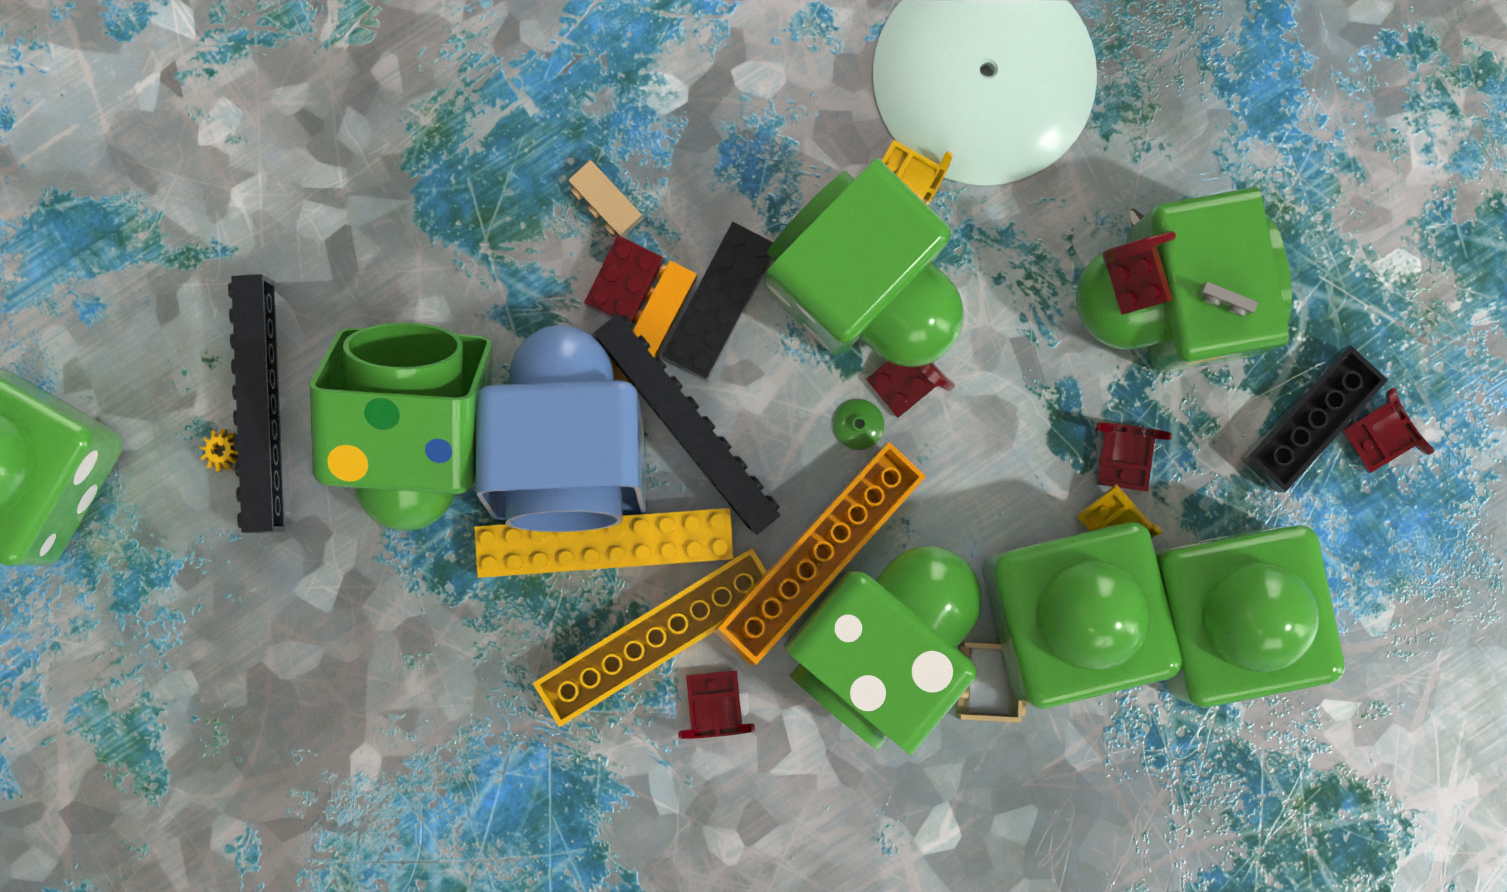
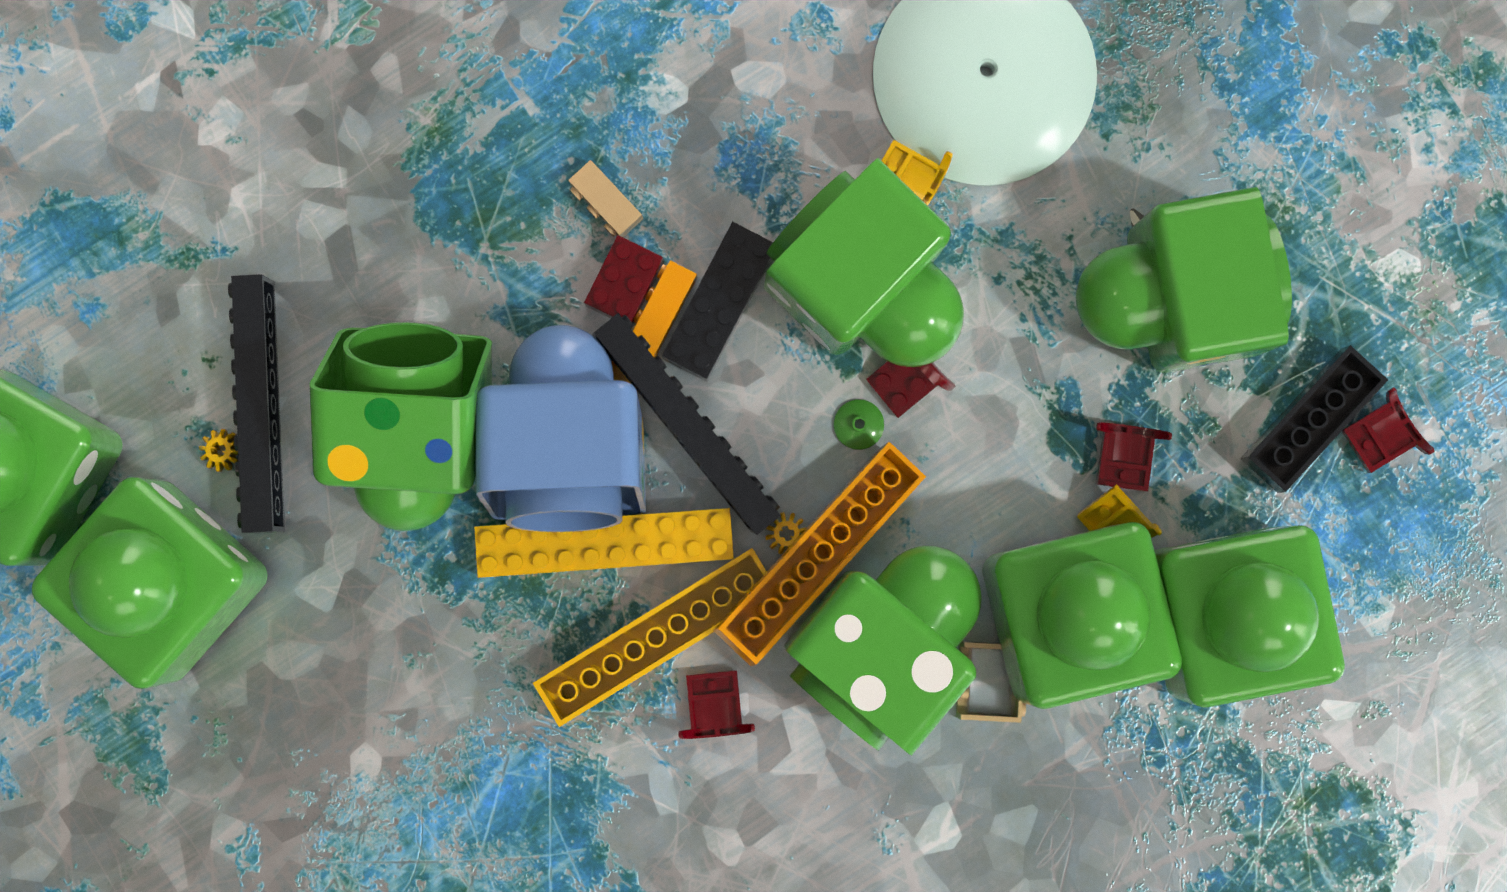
dark red piece [1102,231,1176,315] -> none
light grey plate [1198,282,1258,317] -> none
none -> bright green piece [32,477,268,689]
none -> yellow gear [765,512,807,554]

